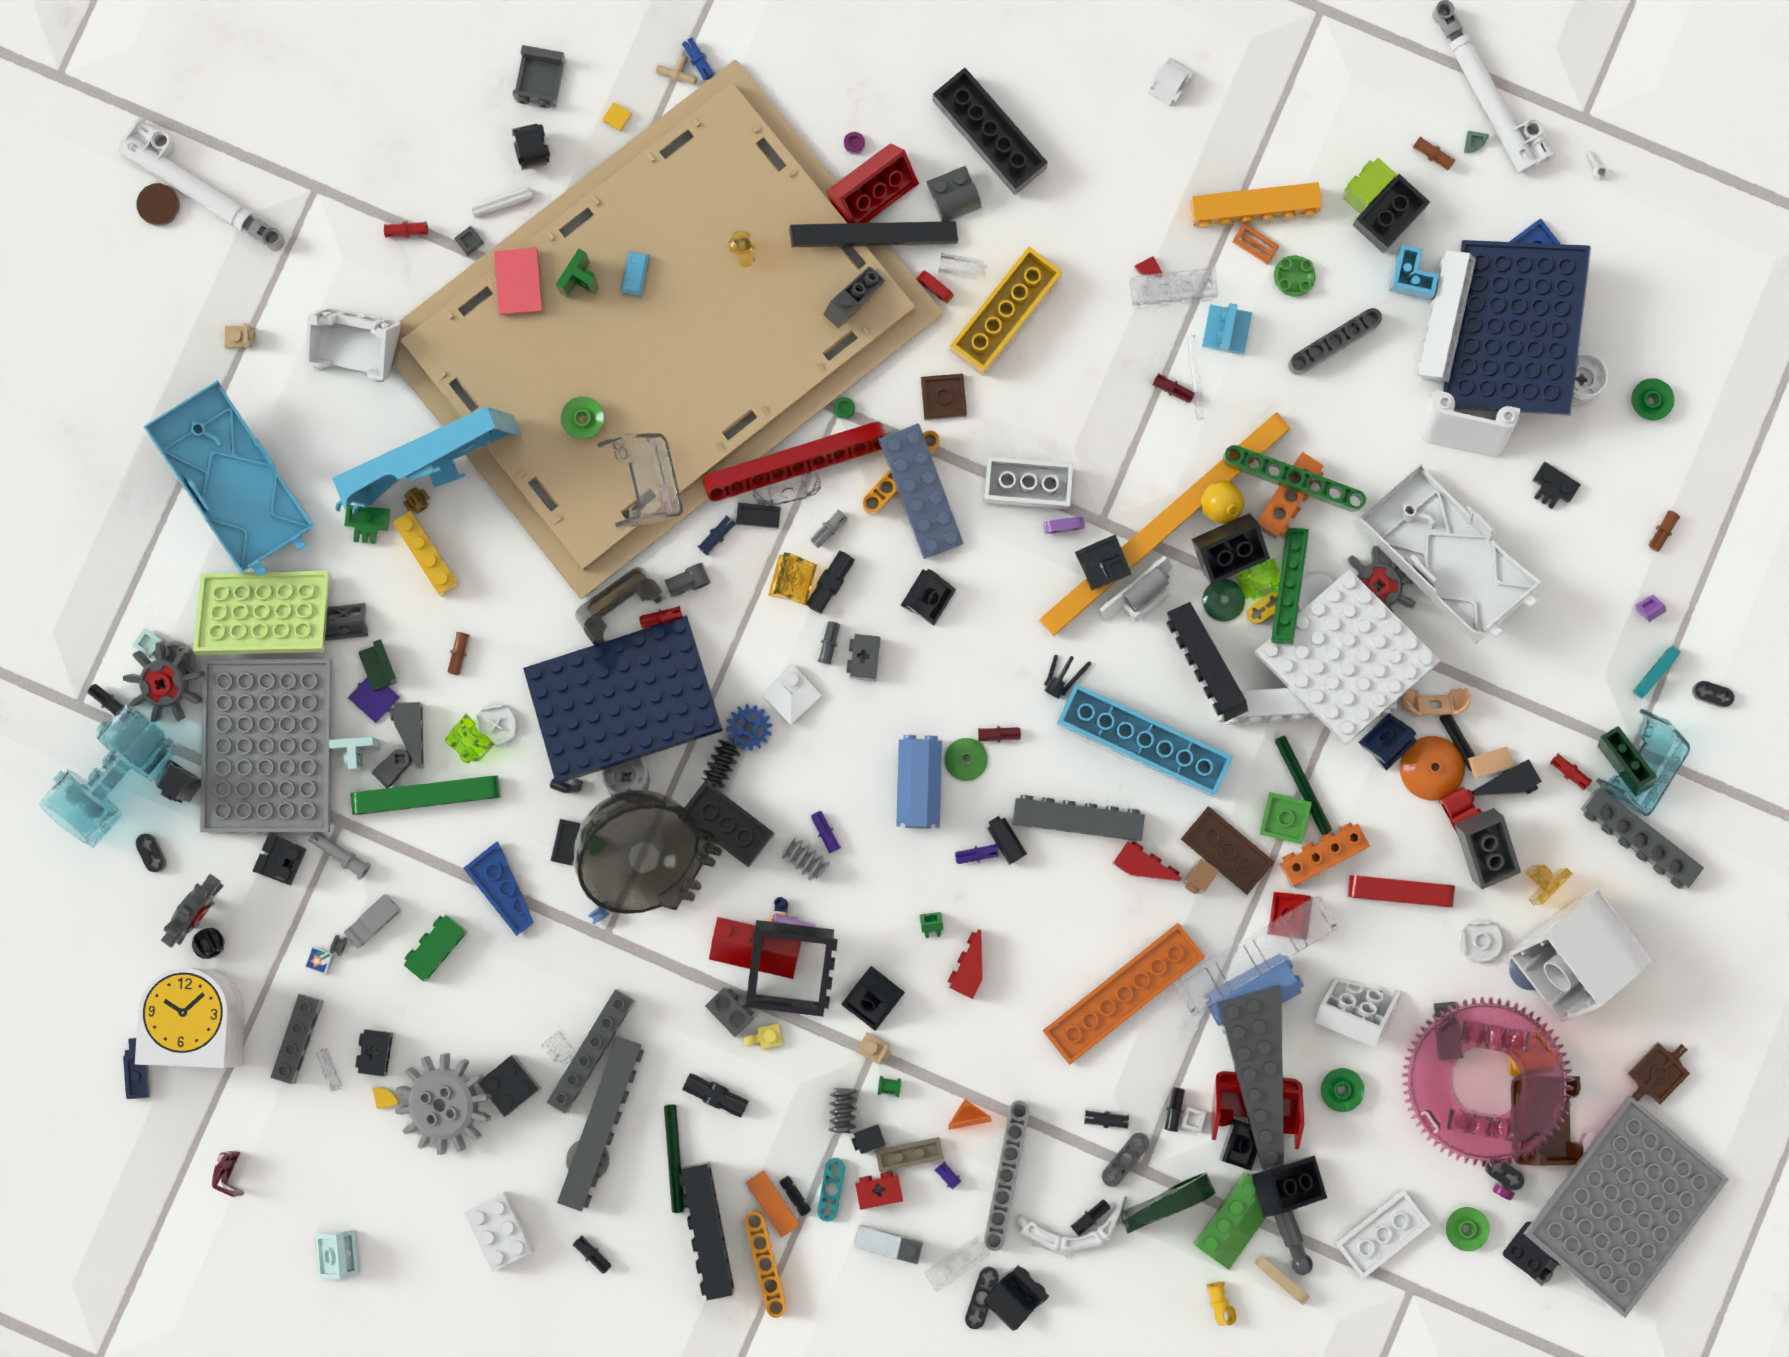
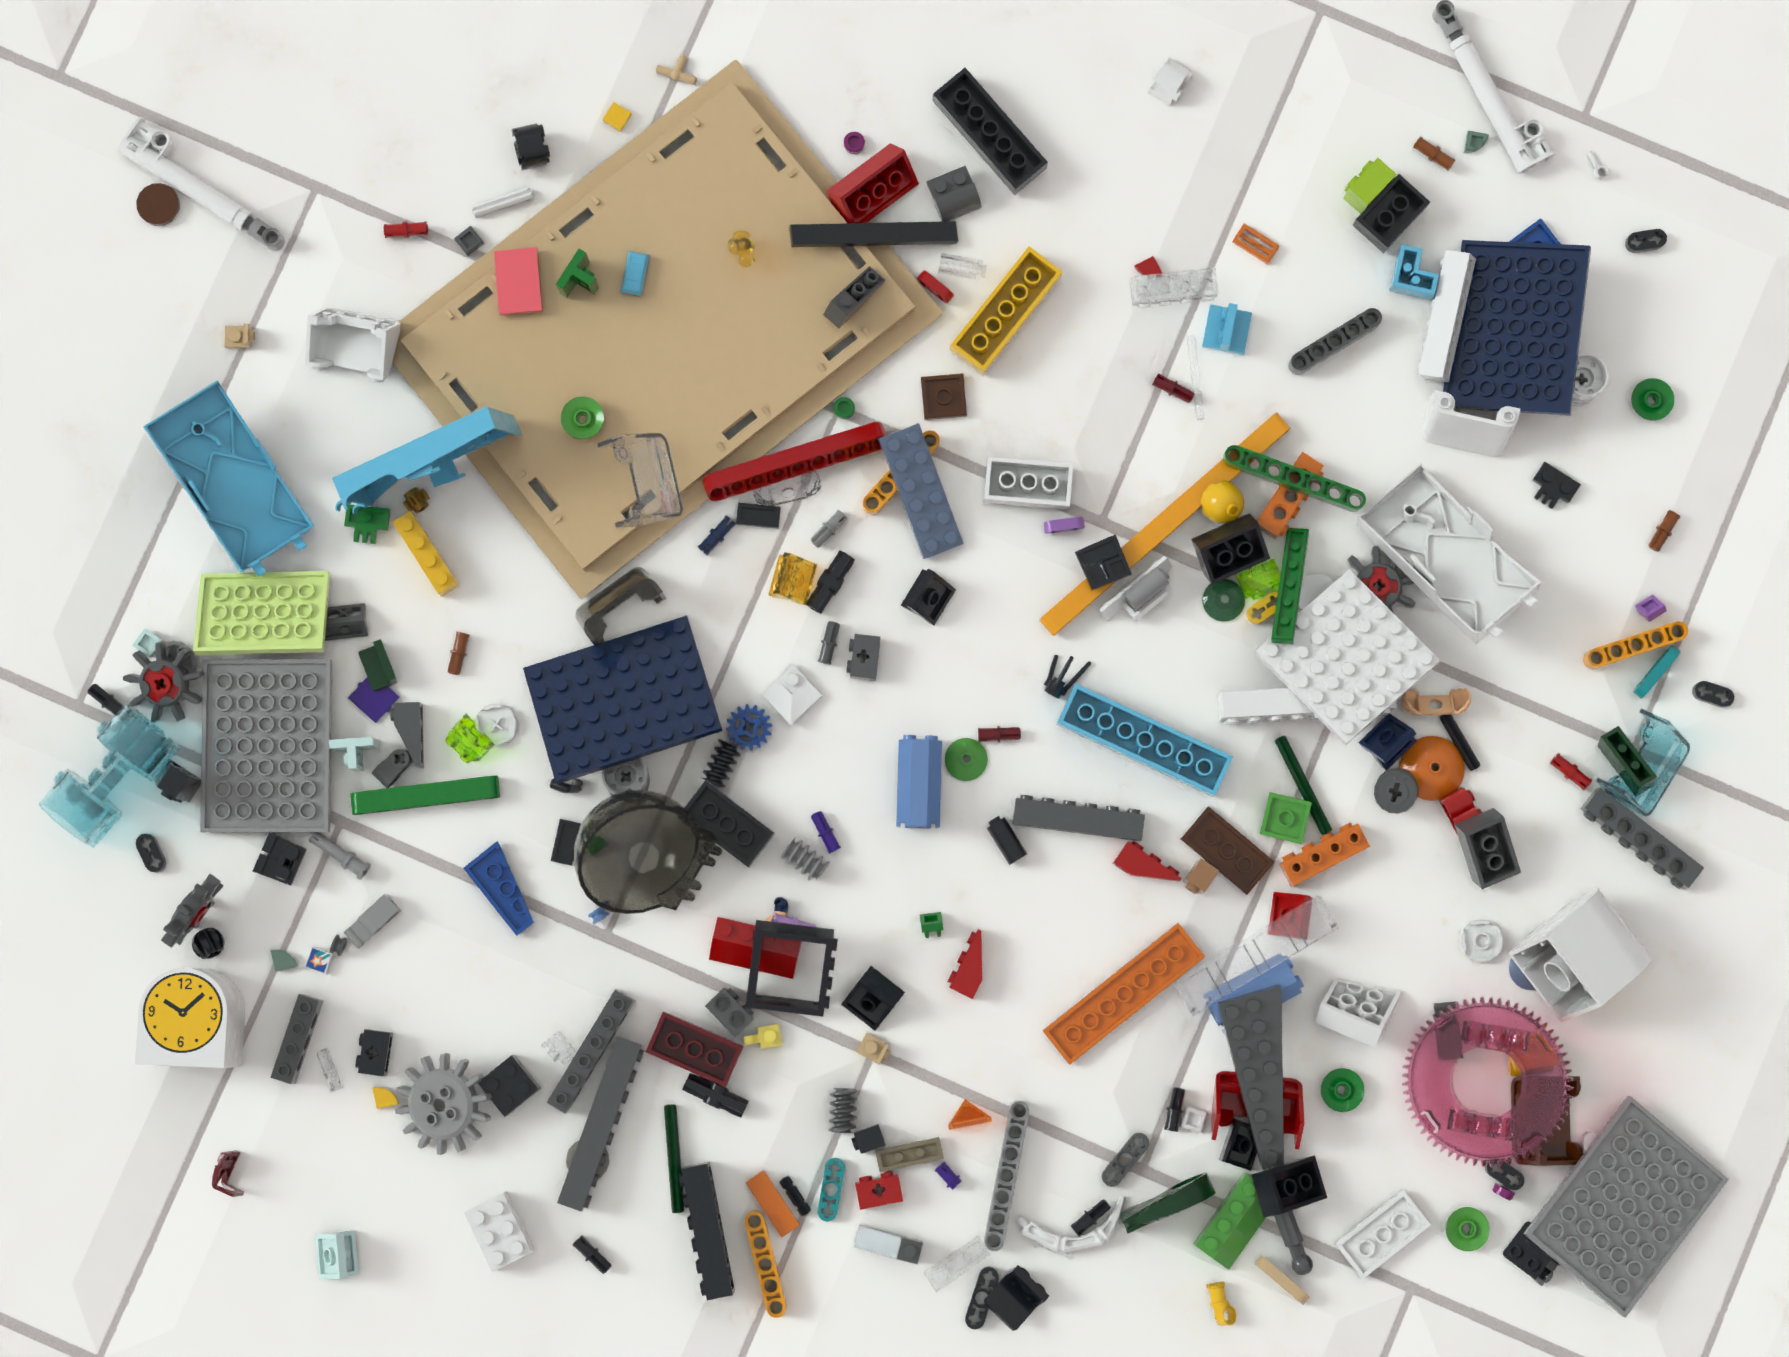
dark blue hinge [123,1038,150,1099] -> none
green brick [404,915,468,982] -> none
dark grey panel [512,45,566,108] -> none
red axle [639,606,683,628] -> none
dark grey piece [664,563,711,598] -> none
blue pin [682,37,715,81] -> none
green bush [877,1076,901,1097] -> none
dark purple axle [955,844,999,864] -> none
black pin [1084,1110,1129,1129] -> none
black brick [1166,602,1248,722] -> none
light orange brick [1190,182,1322,228] -> none
bright green dish [1274,255,1316,297] -> none
red beam [1348,875,1455,907] -> none
light nougat tile [1468,747,1514,779] -> none
black slope [1471,759,1542,796] -> none
clear yellow bracket [1525,864,1573,905] -> none
reddish brown plate [1627,1042,1690,1105] -> none
none -> sand green tile [270,950,298,971]
none -> dark red brick [645,1011,744,1087]
none -> dark grey piece [1374,768,1418,814]
none -> light orange beam [1583,621,1688,669]
none -> black beam [1625,229,1667,253]

